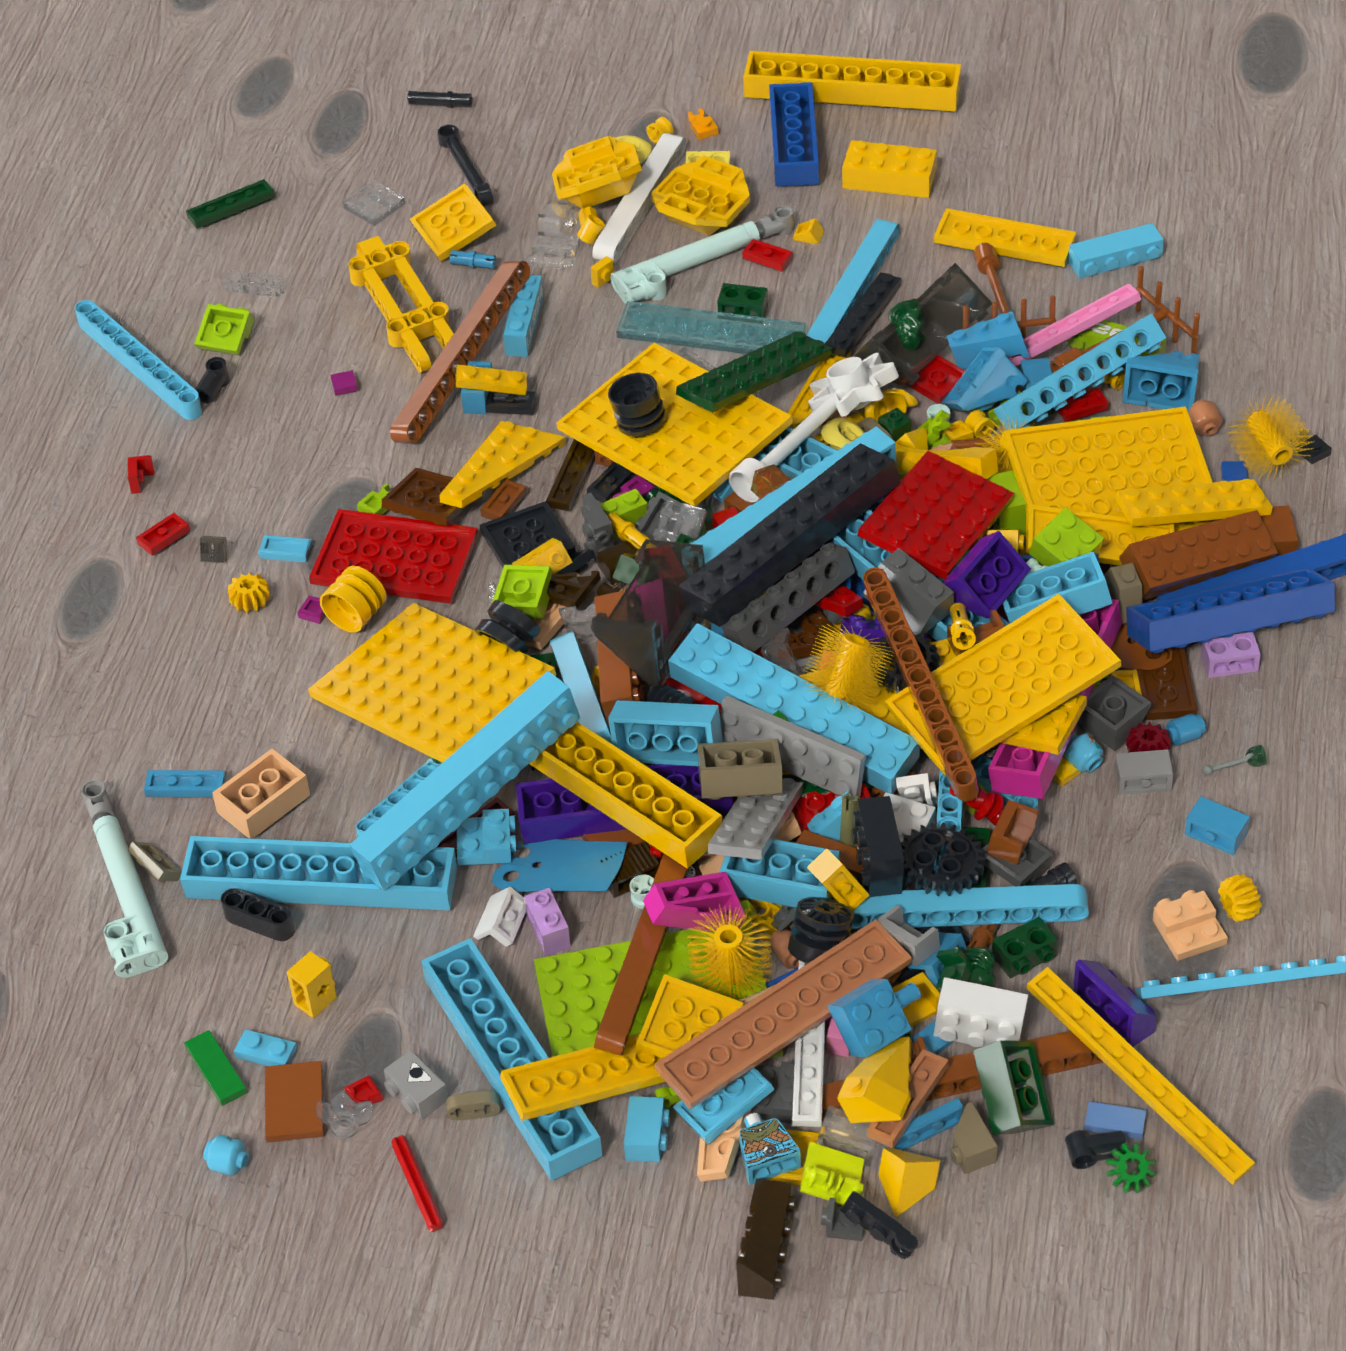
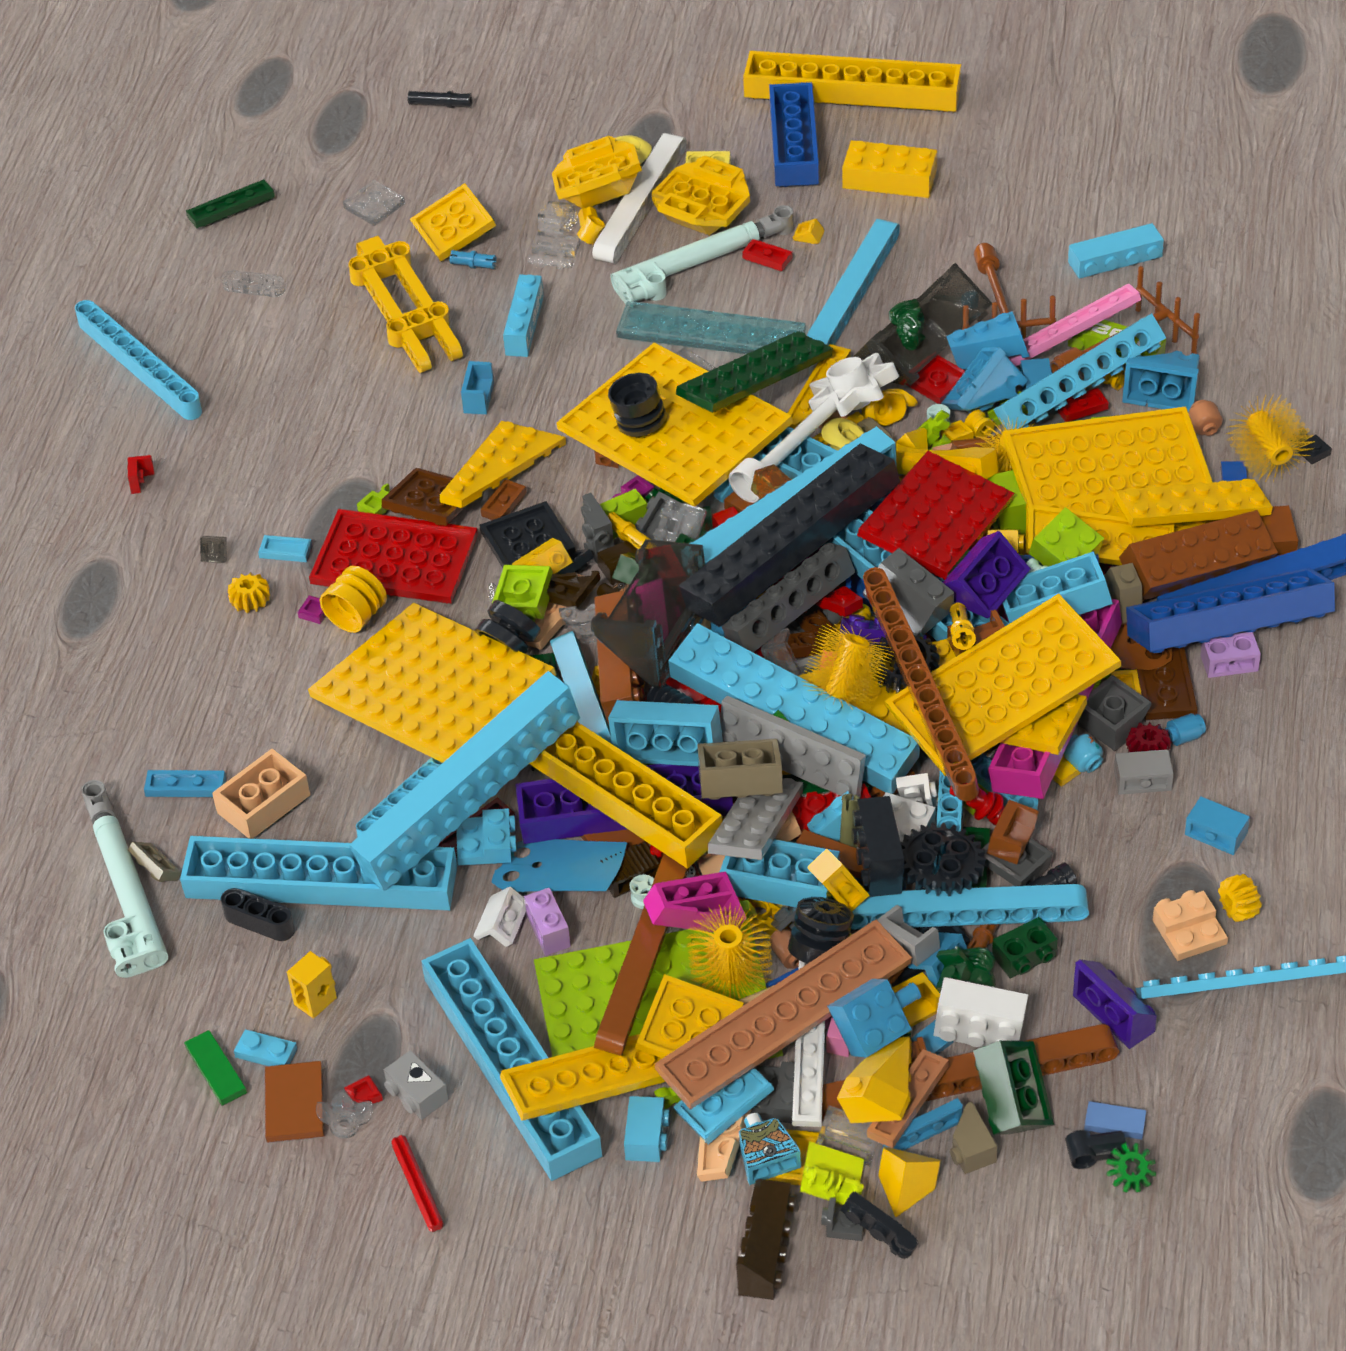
red plate [136,513,190,556] -> none
lime plate [194,304,255,355] -> none
black piece [195,357,230,404] -> none
medium azure head [204,1135,249,1176] -> none
magenta tile [330,370,358,396] -> none
dark orange beam [390,261,530,443] -> none
black piece [437,125,494,207] -> none
dark tan beam [445,1091,500,1121] -> none
yellow plate [456,365,527,395] -> none
black plate [485,391,536,414] -> none
dark brown plate [546,439,595,511] -> none
black plate [587,462,635,503] -> none
yellow plate [591,256,614,288] -> none
yellow wheel [646,117,674,144] -> none
light orange plate [688,108,719,140] -> none
dark green brick [717,283,768,323] -> none
black plate [825,272,901,357] -> none
dark green brick [878,408,912,442] -> none
yellow plate [934,208,1076,267] -> none
yellow plate [1026,967,1255,1185] -> none
hinge [1202,744,1267,775] -> none

